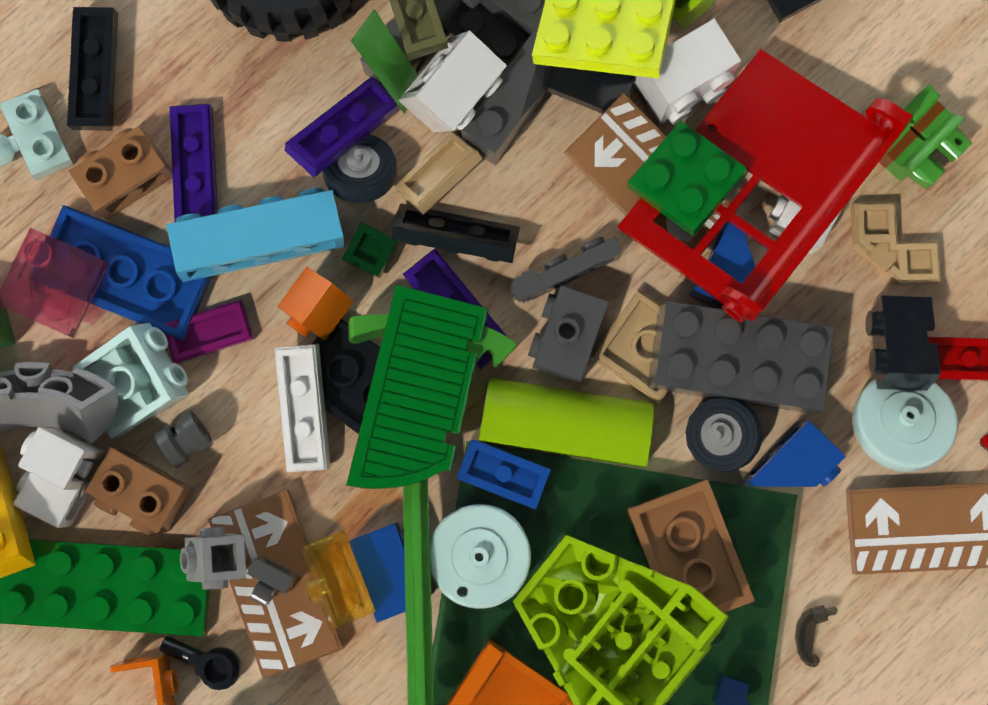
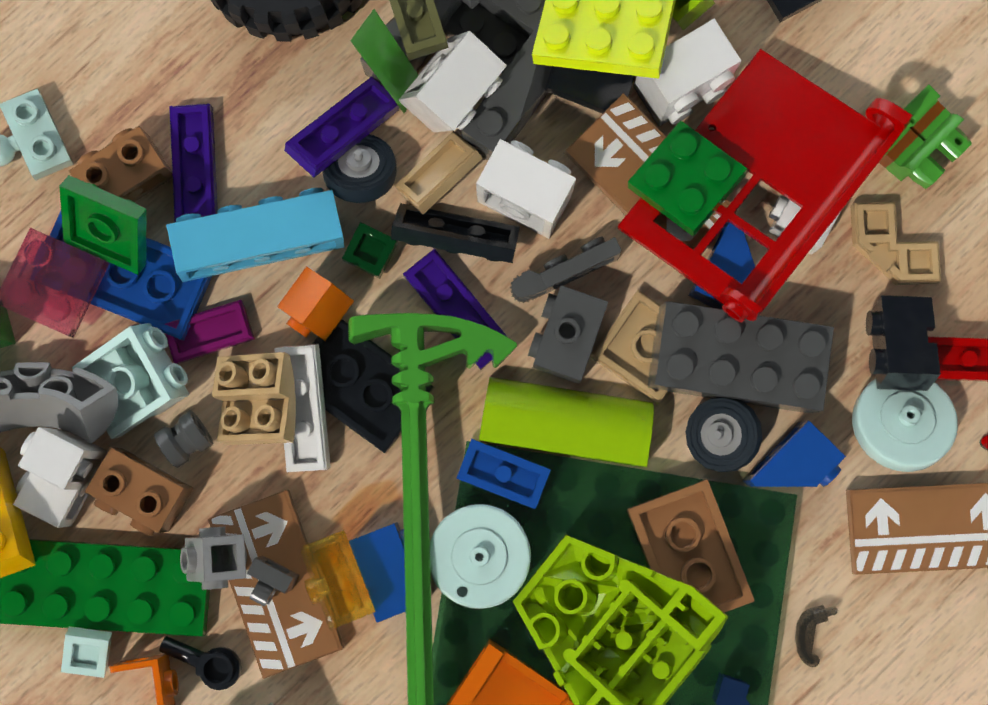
black plate [67,7,118,131] -> none
green piece [346,285,488,490] -> none
none -> green plate [59,175,147,275]
none -> light aqua plate [61,626,112,678]
none -> tan slope [212,352,296,445]
none -> white brick [476,139,576,239]

